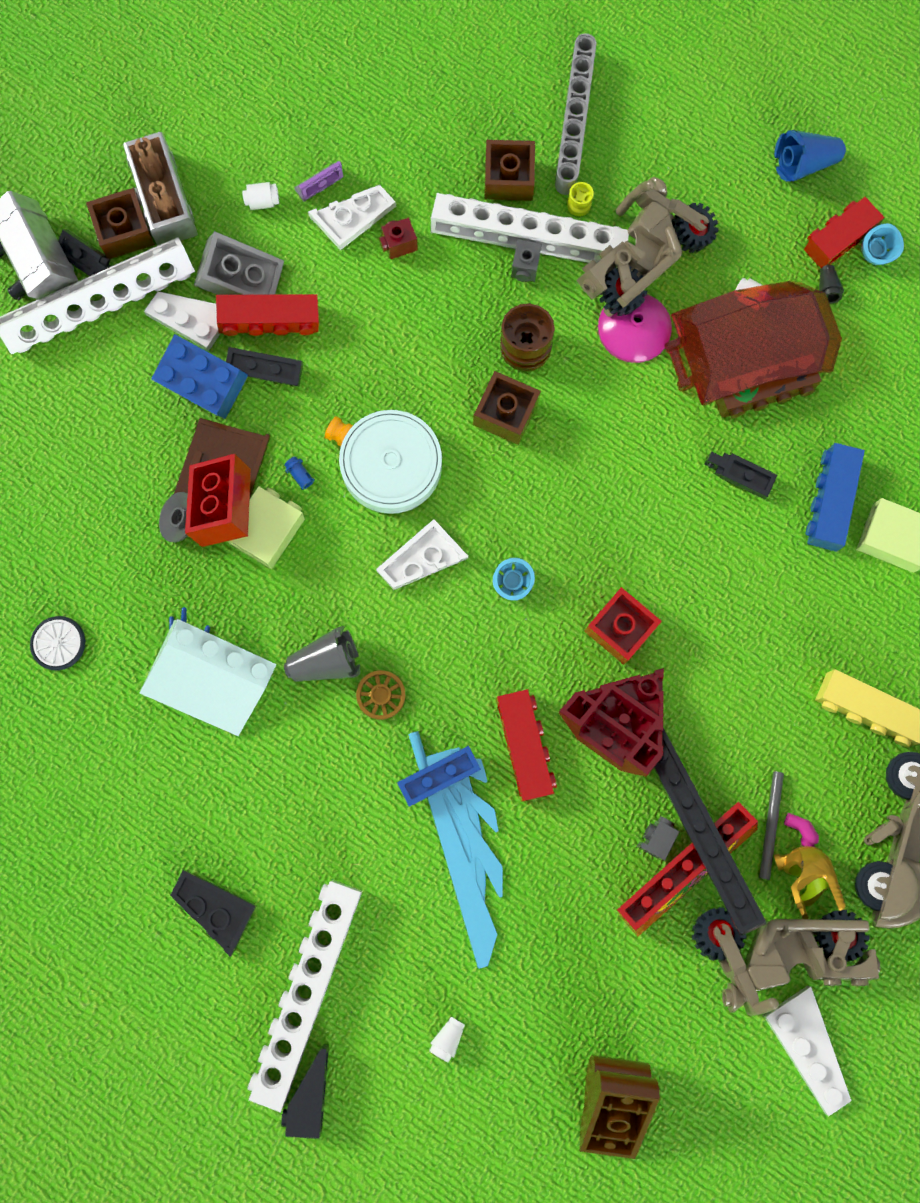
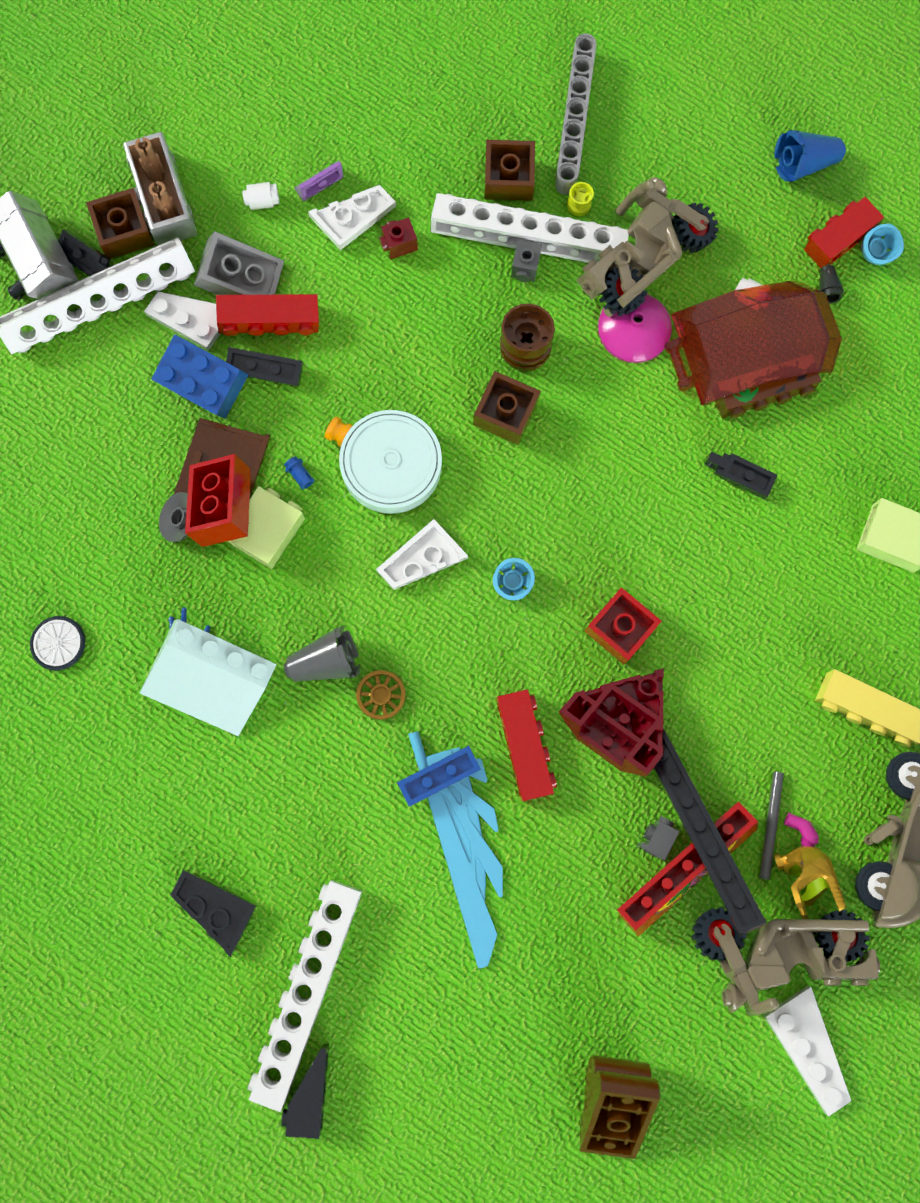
white cone [429,1017,465,1063] -> none
blue brick [806,443,865,552] -> none

